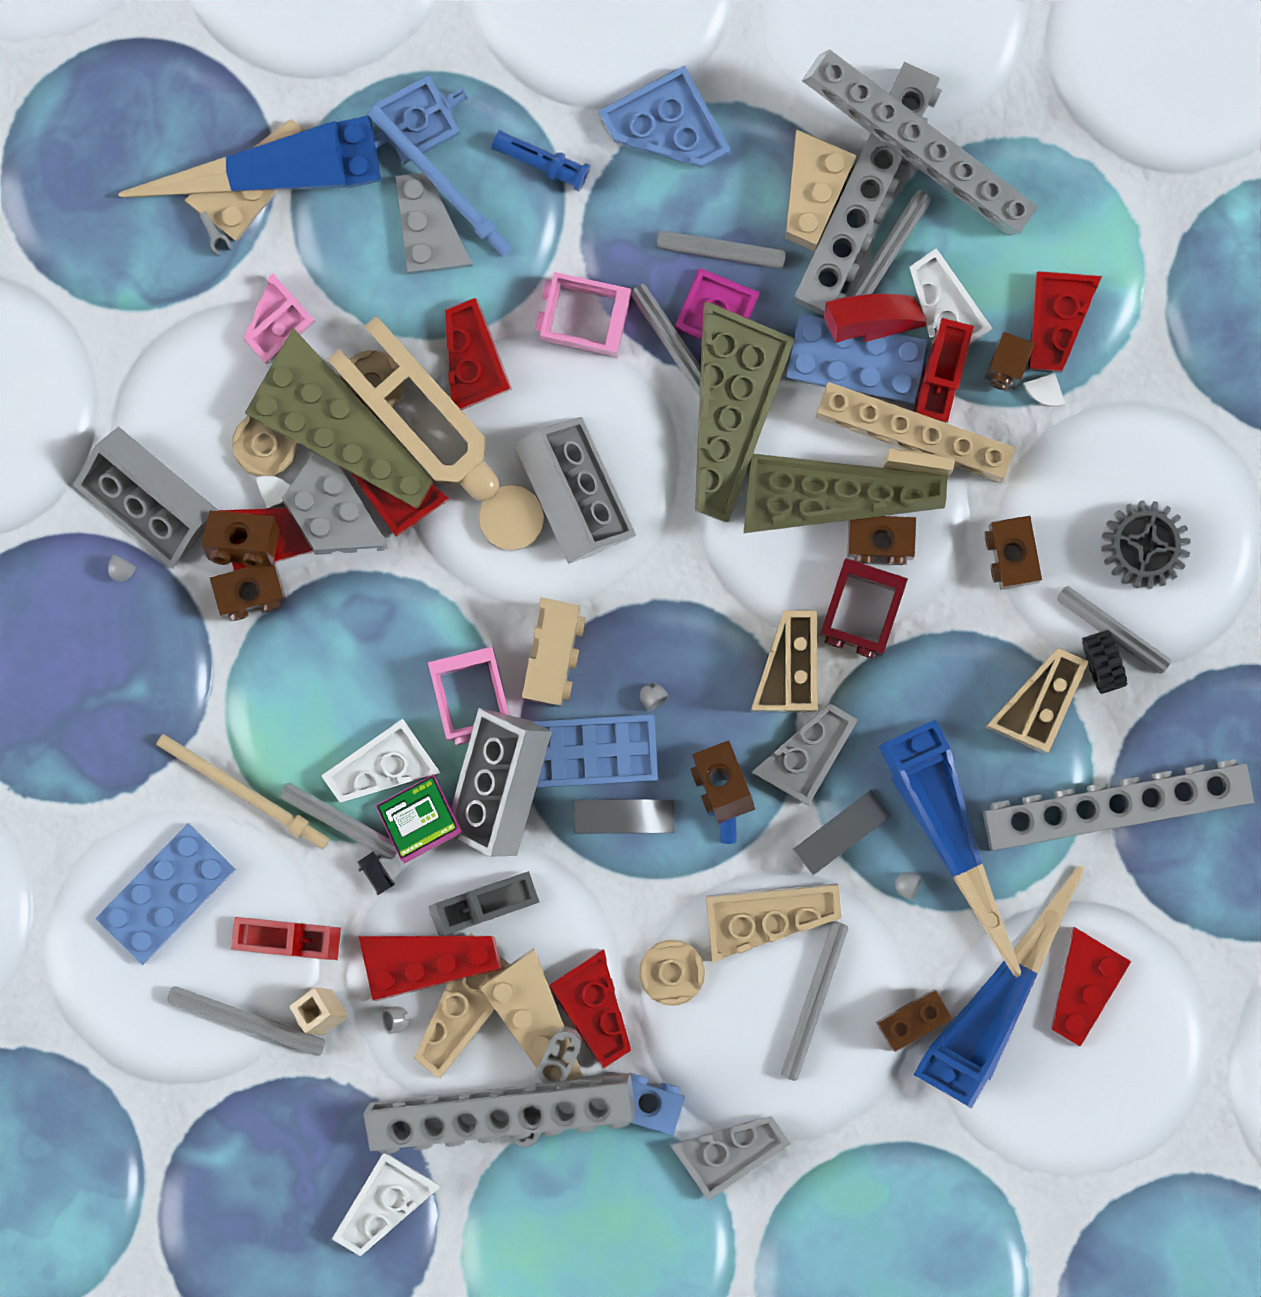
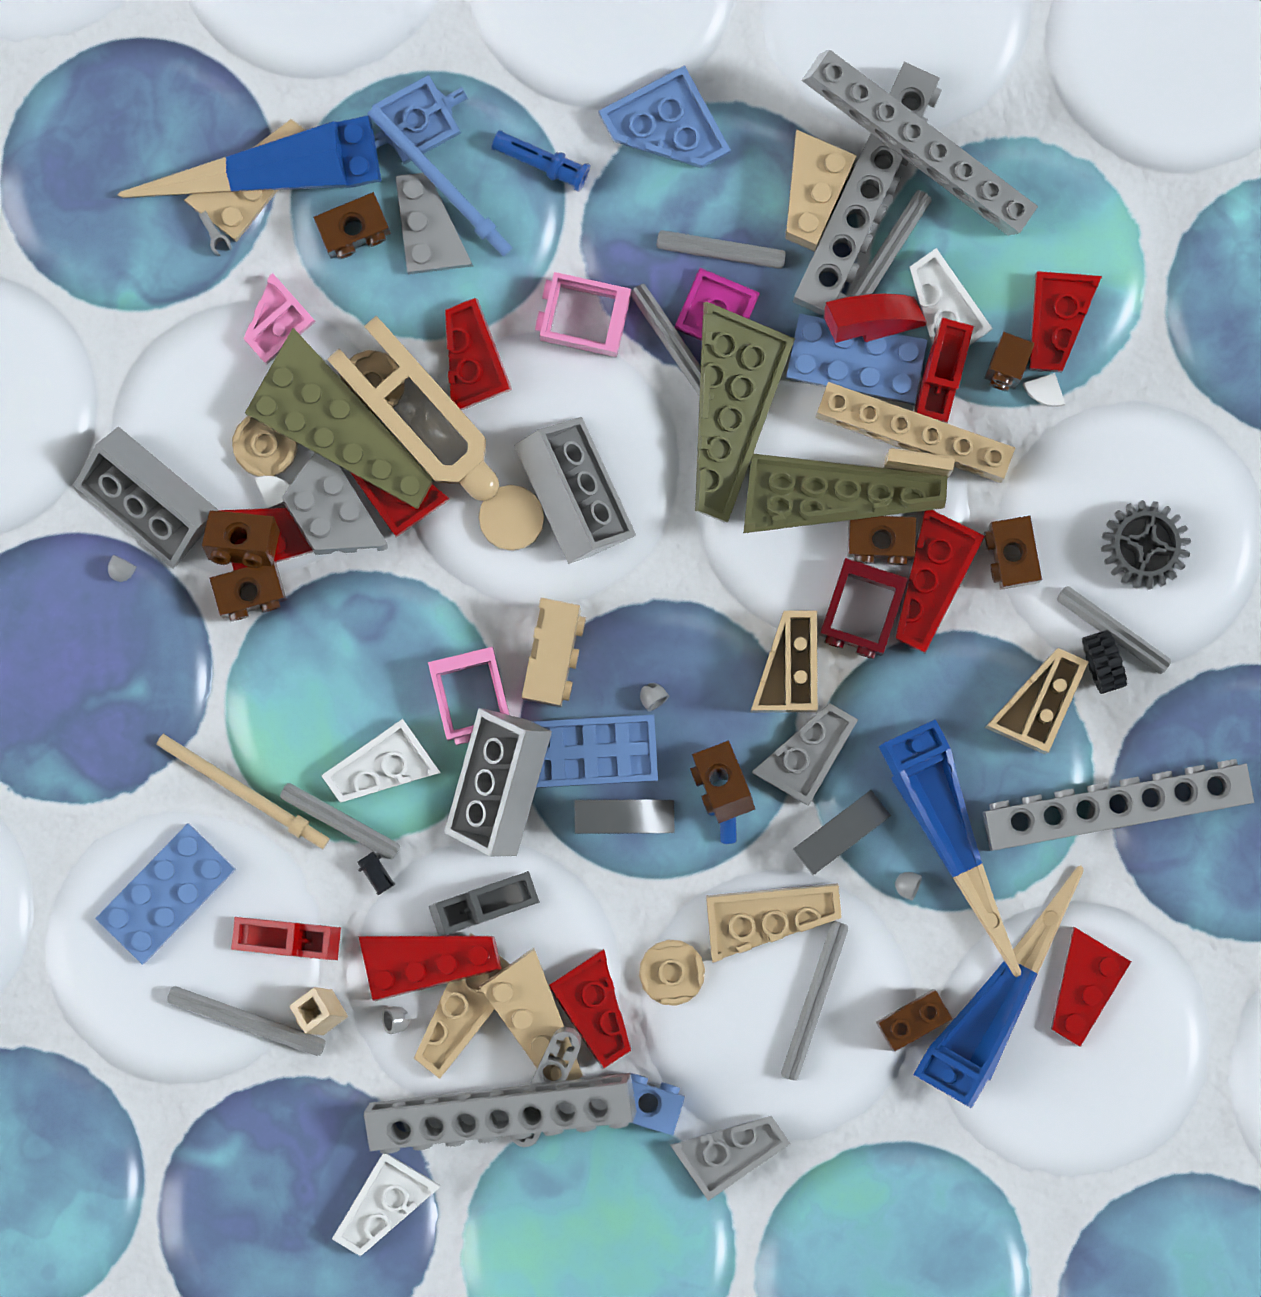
tile [376,775,462,864] -> none
none -> reddish brown brick [313,192,391,260]
none -> red wing [896,510,985,654]

